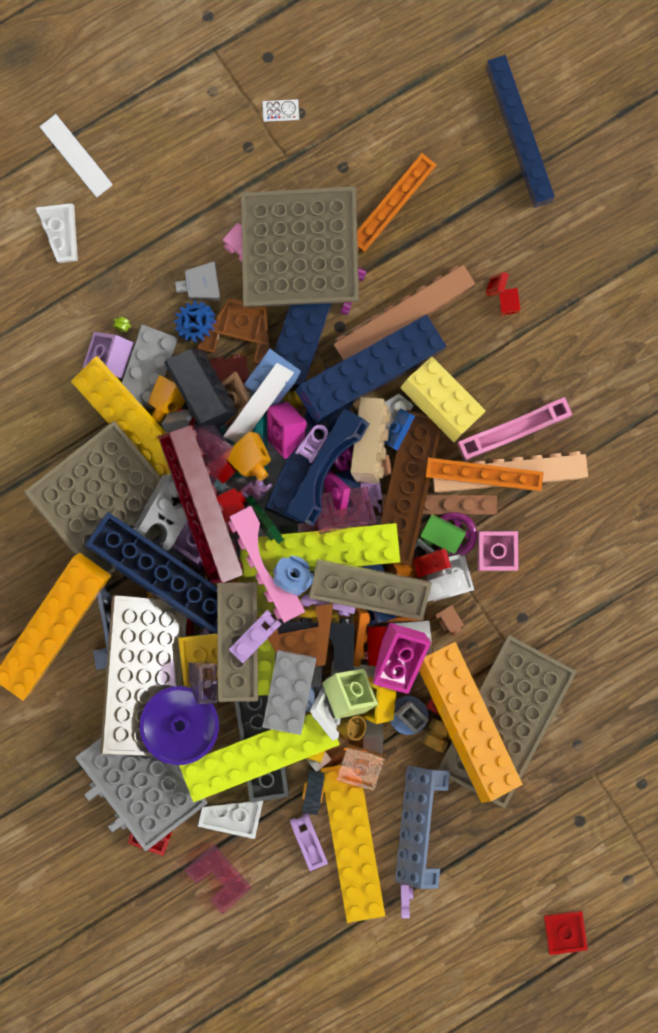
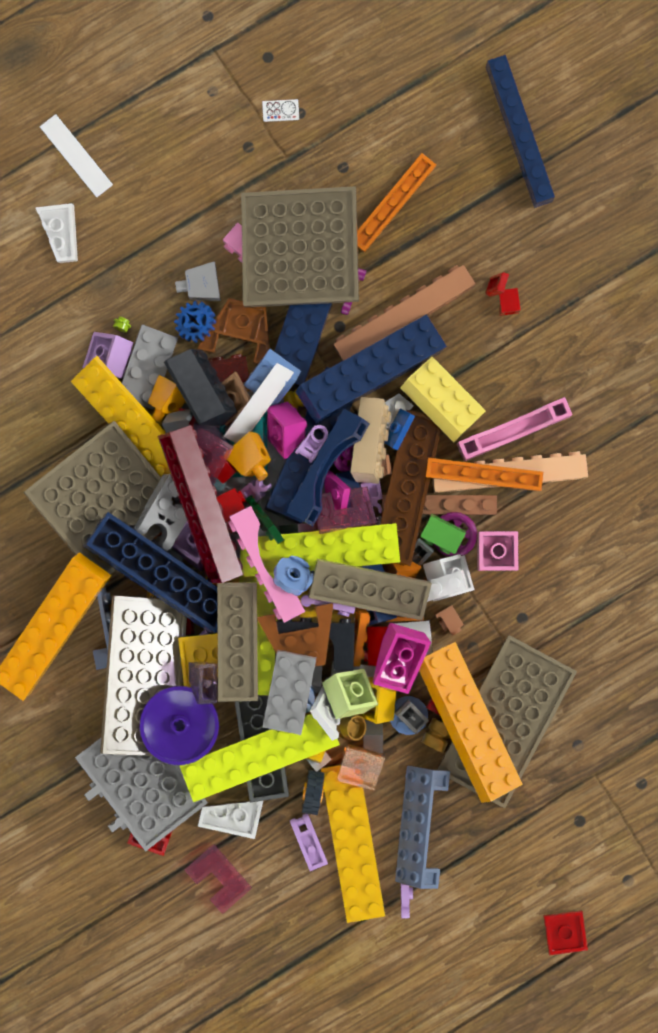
lavender plate [229,610,282,663] -> none
red plate [412,548,451,578] -> none

